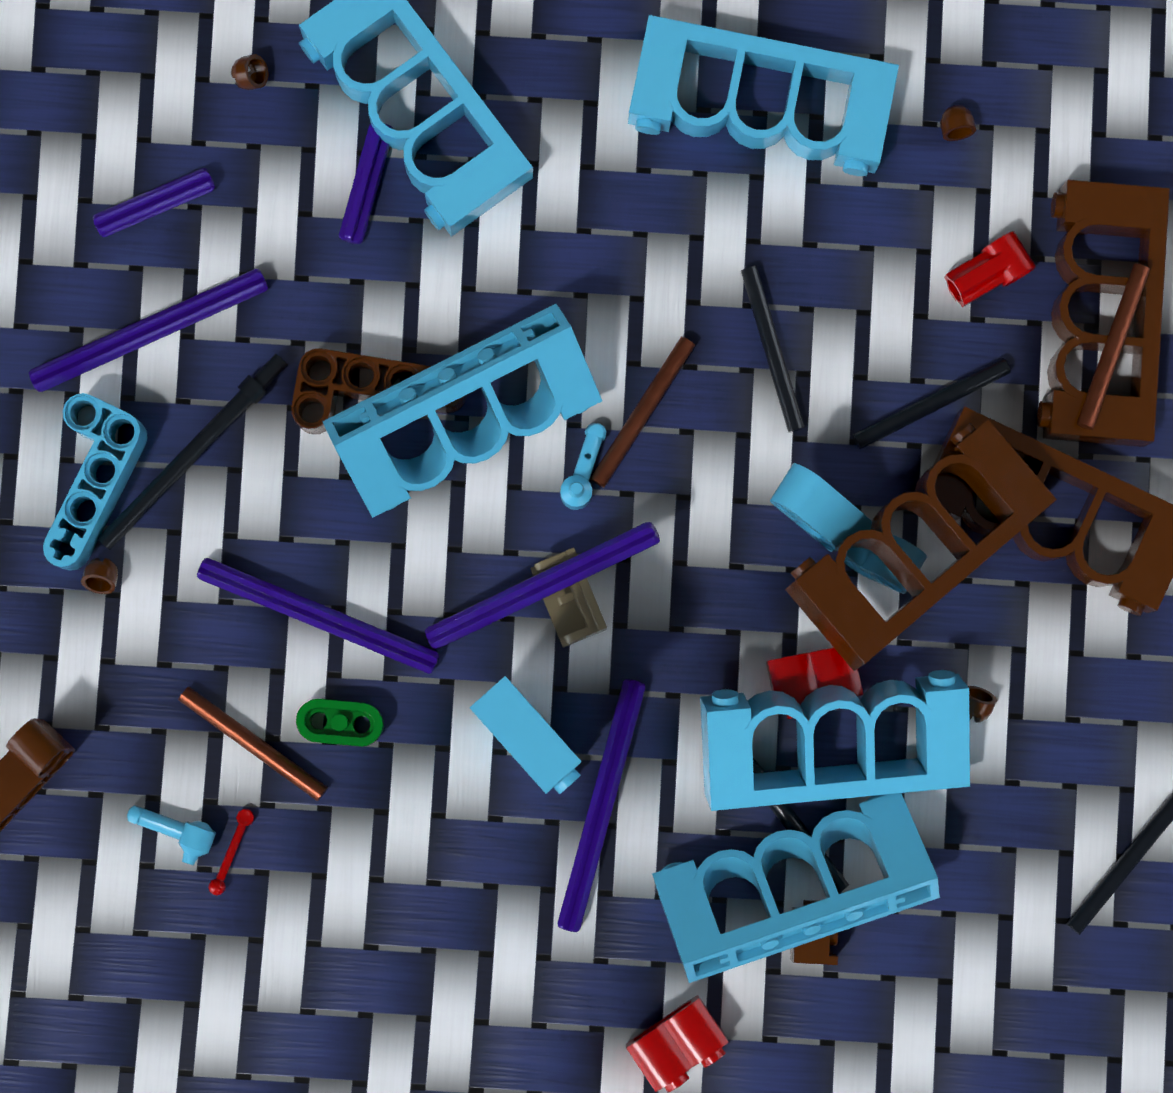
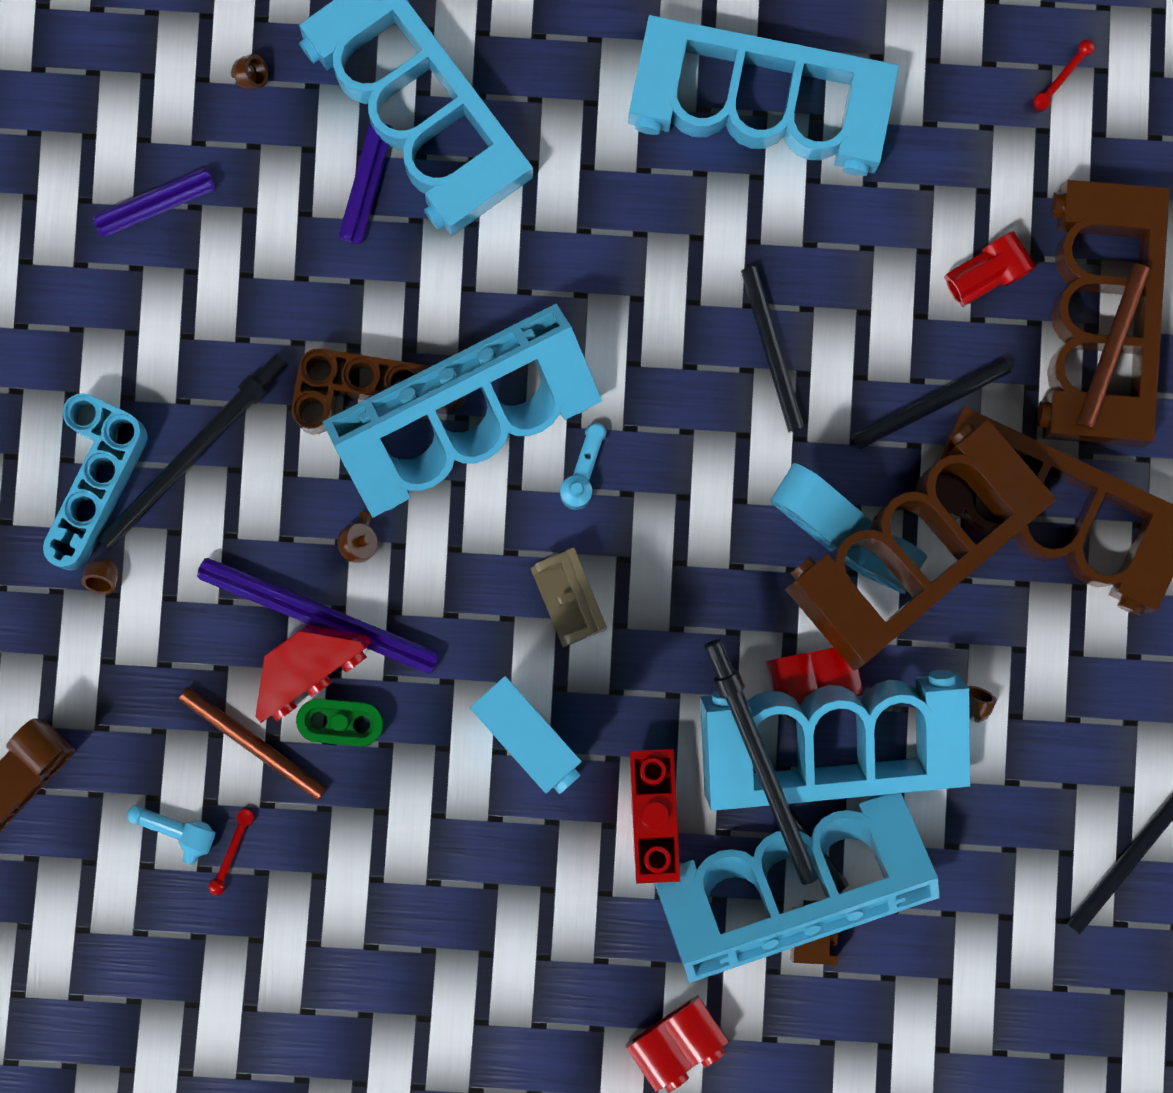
dark purple axle [29,269,268,392] -> none
dark purple axle [425,522,660,649] -> none
dark purple axle [558,679,645,932] -> none
copper bar [590,336,695,488] -> none
reddish brown hinge [940,105,976,141] -> none
none -> red slope [255,625,372,723]
none -> reddish brown piece [337,511,378,563]
none -> red slope [630,749,680,884]
none -> black bar [704,639,818,885]
none -> red hinge [1033,40,1095,111]

